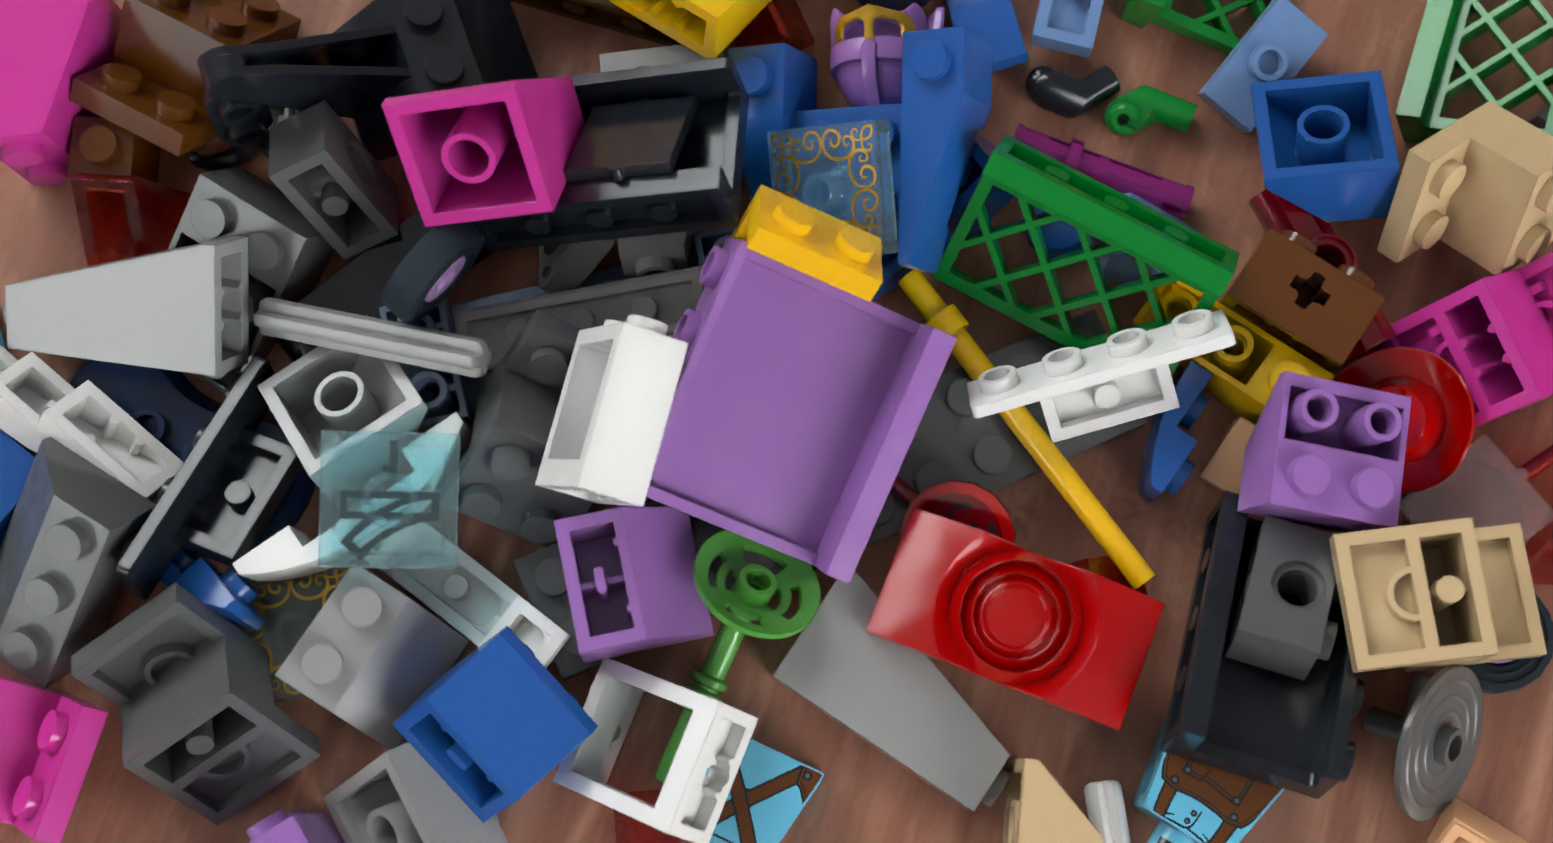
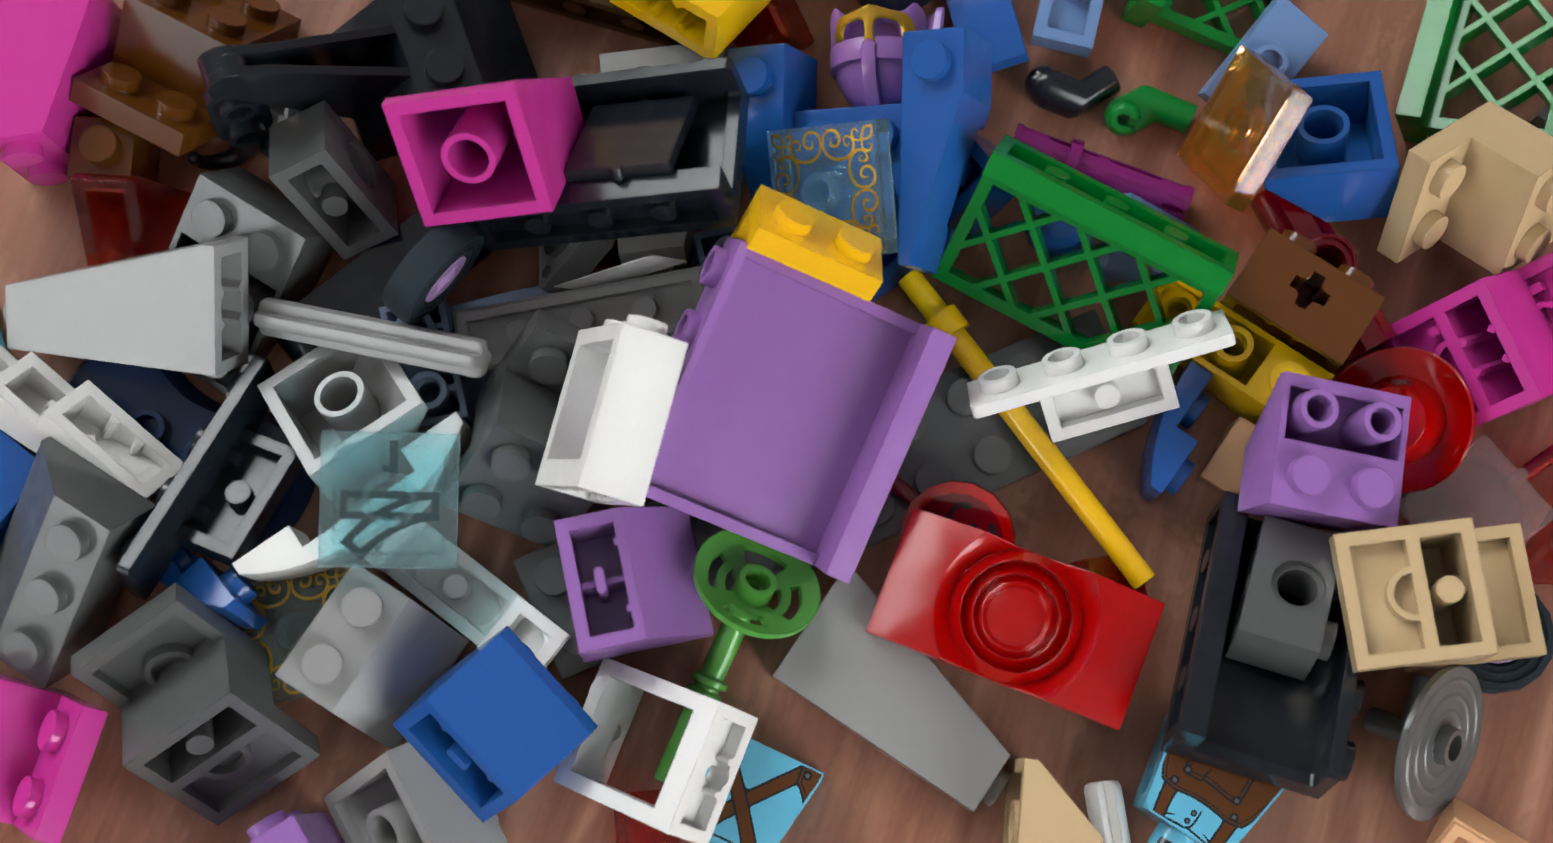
none -> white sticker [554,255,688,289]
none -> clear orange tile [1177,45,1313,213]

